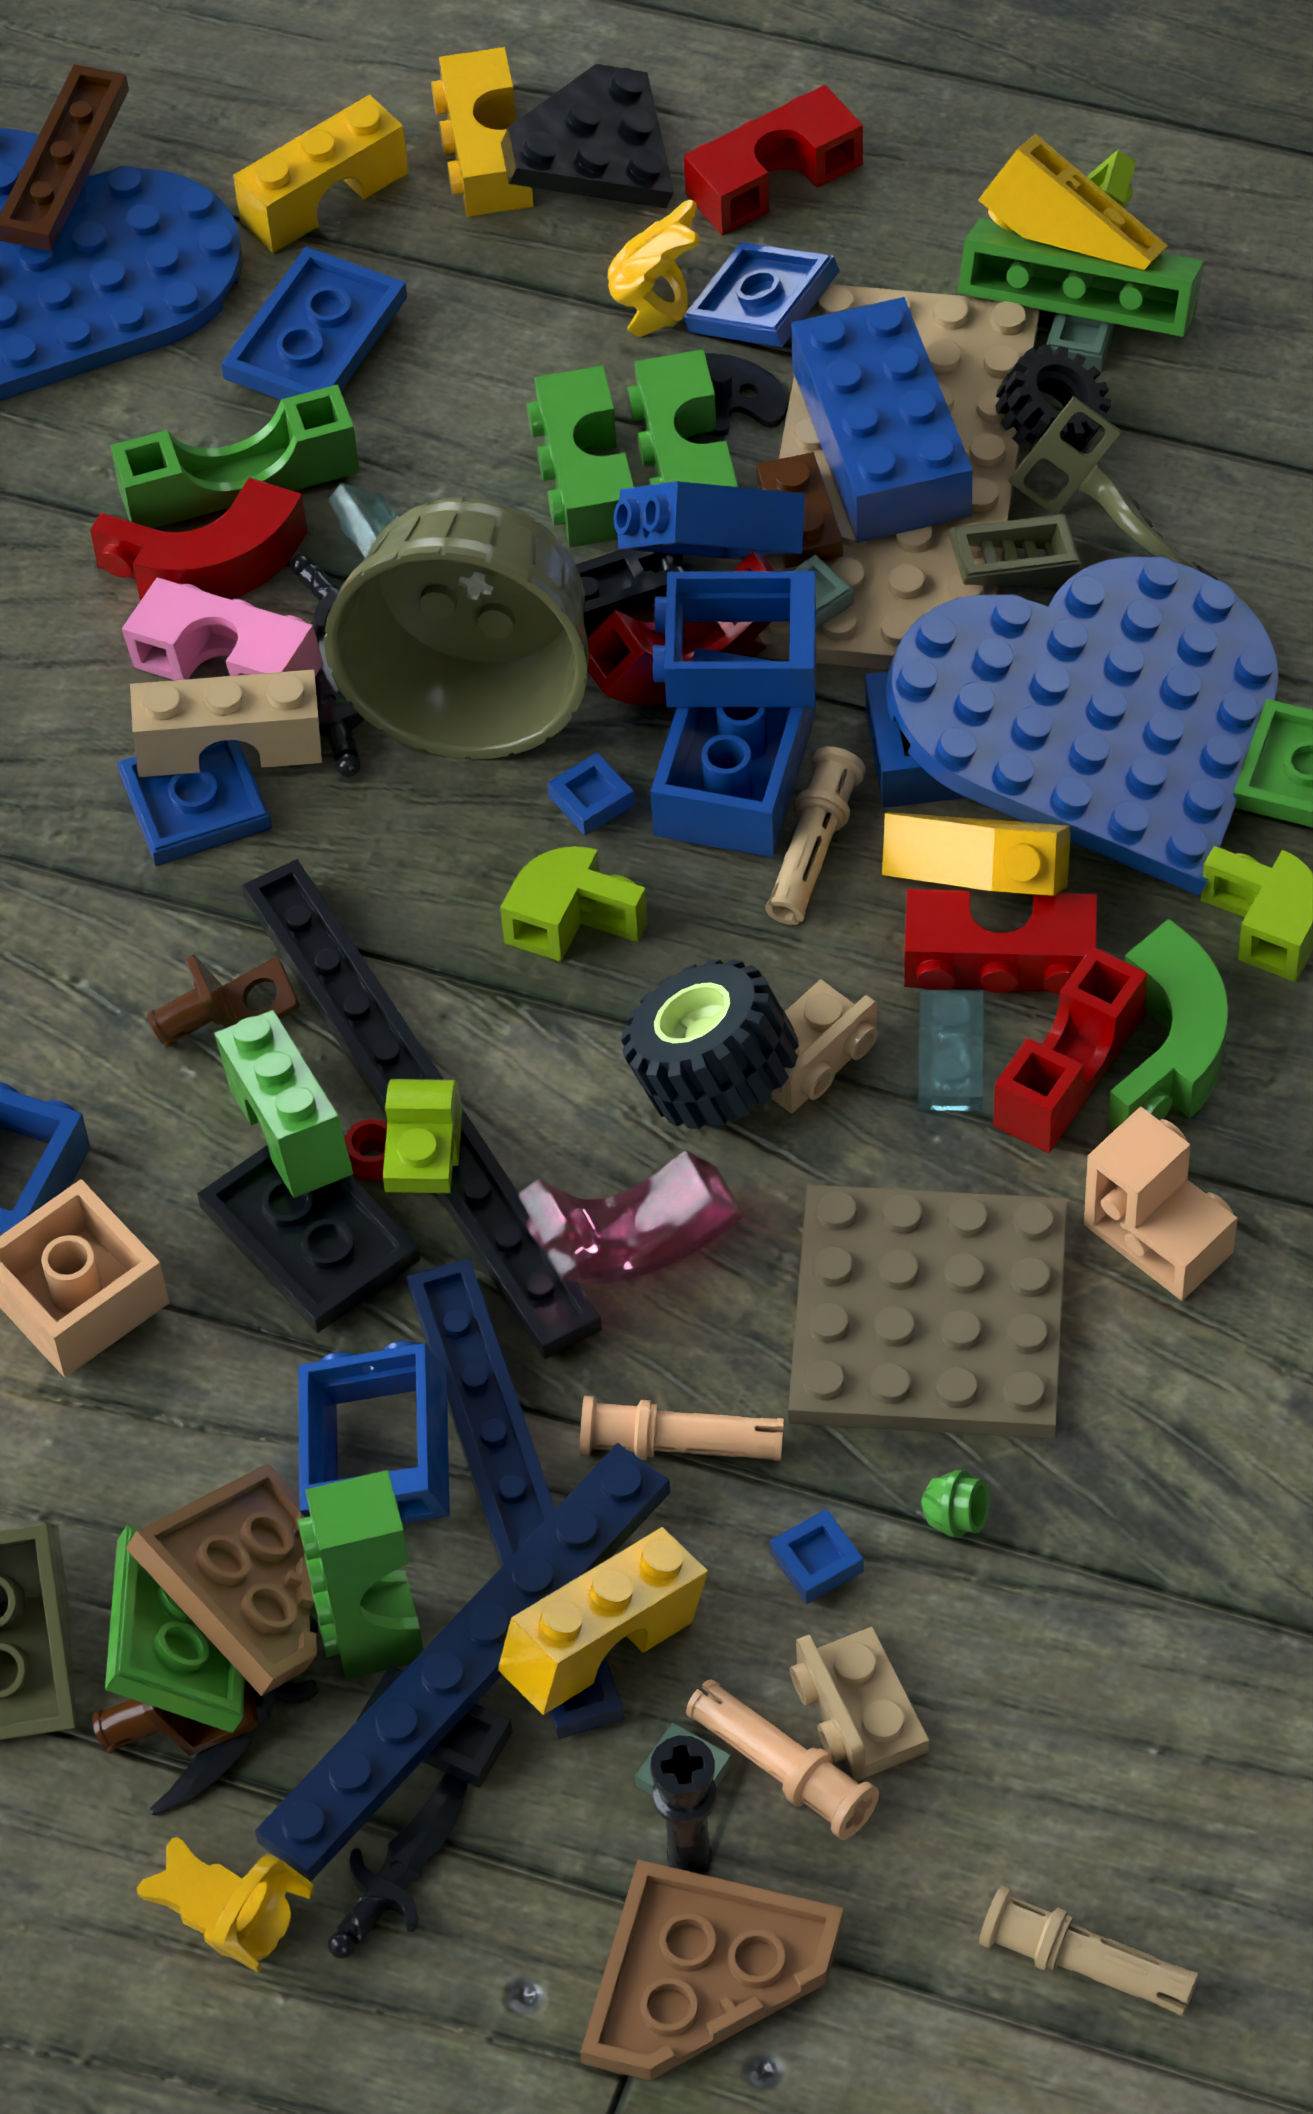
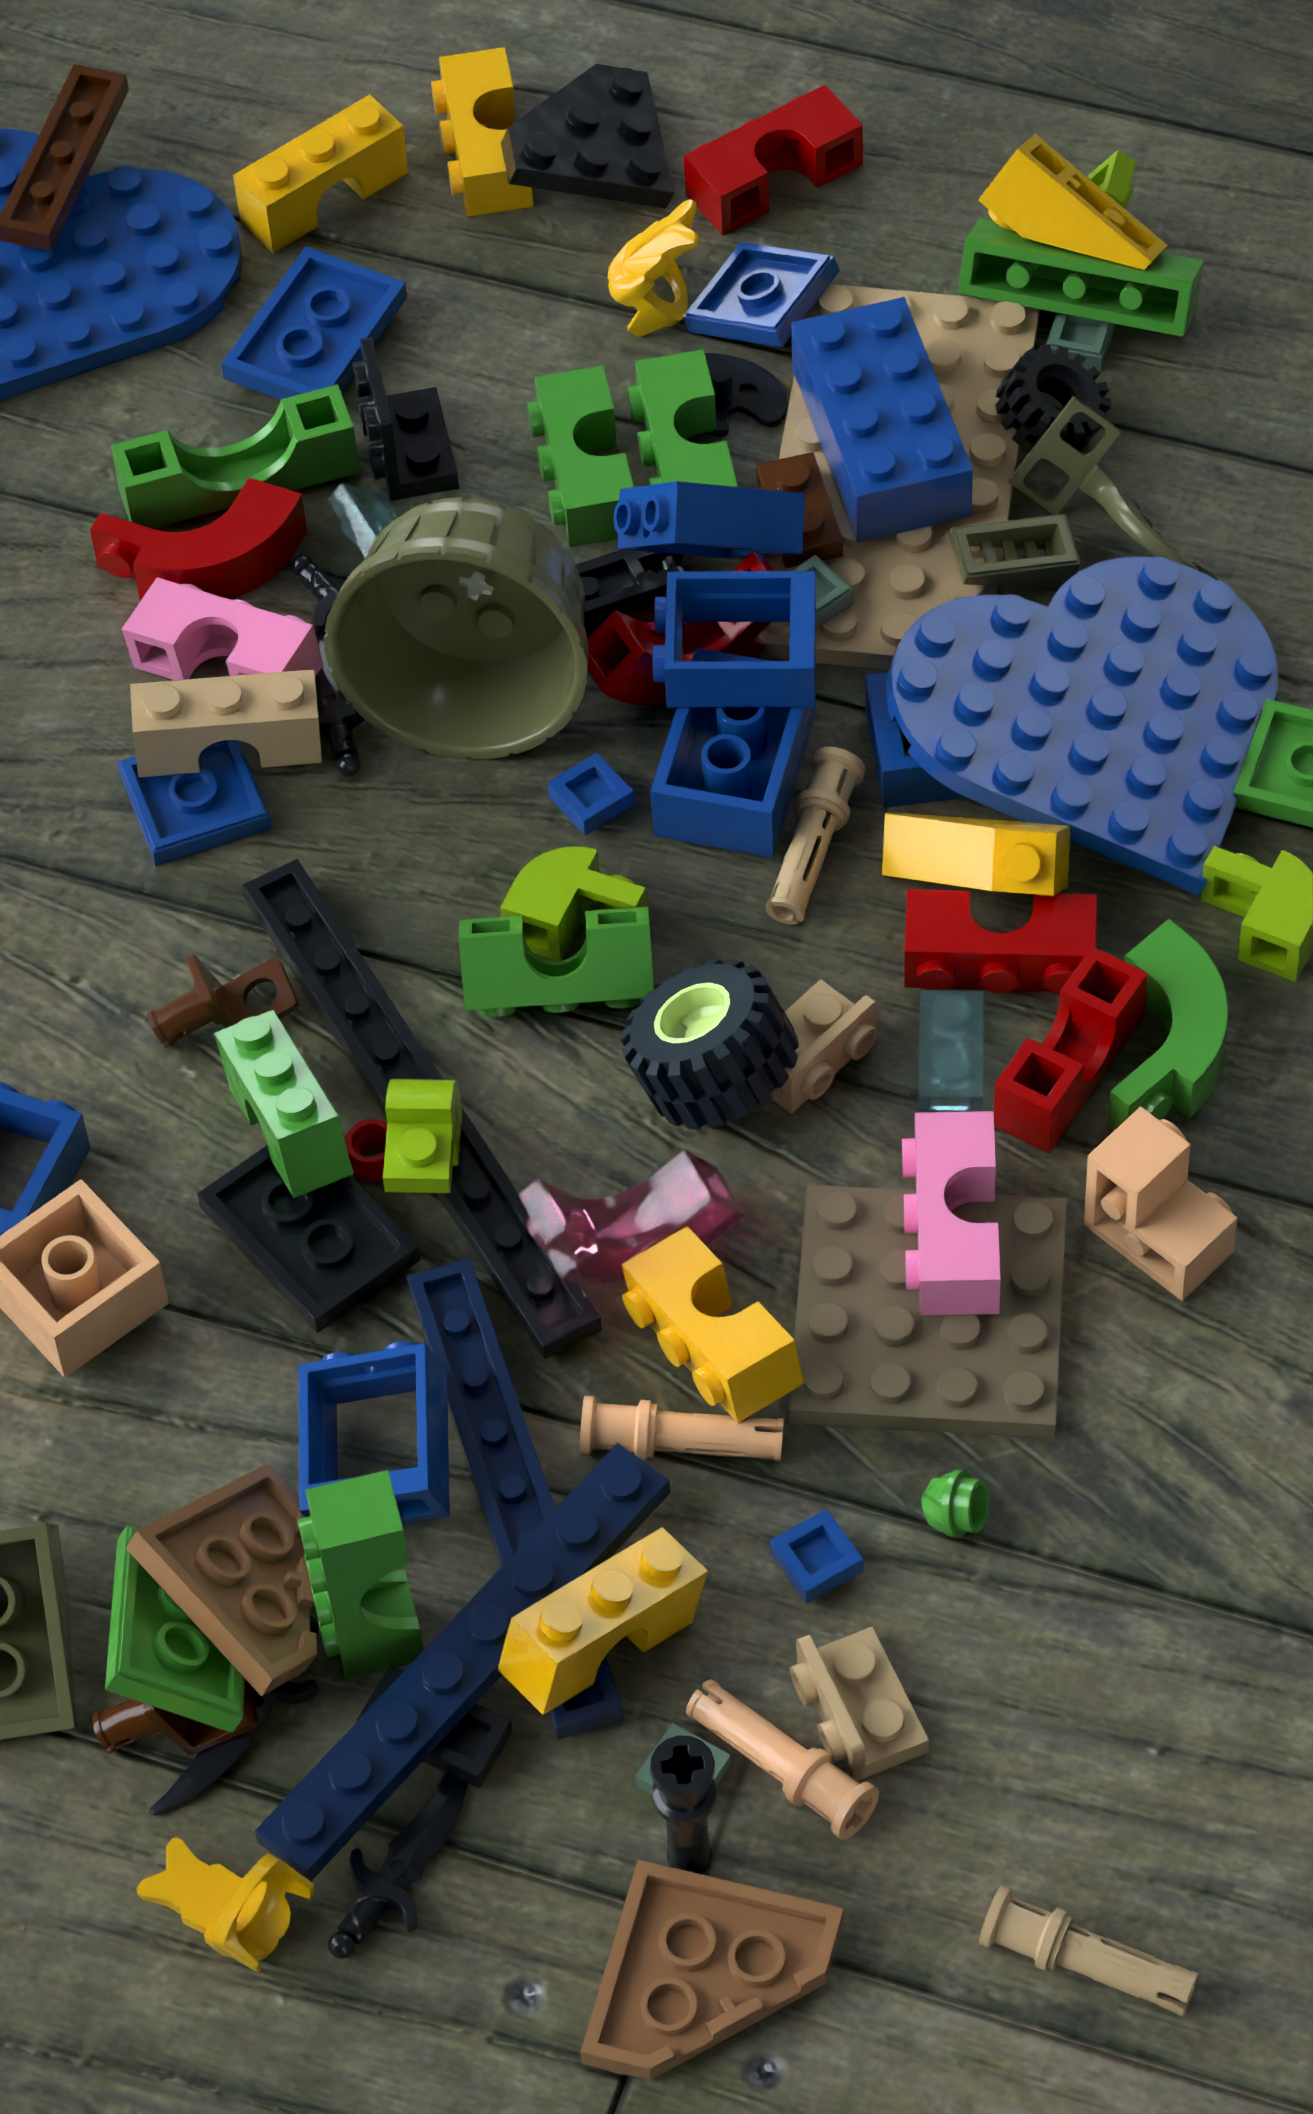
none -> black bracket [352,337,459,501]
none -> bright green arch [459,906,654,1017]
none -> yellow arch [621,1226,804,1423]
none -> bright pink arch [902,1111,1001,1316]

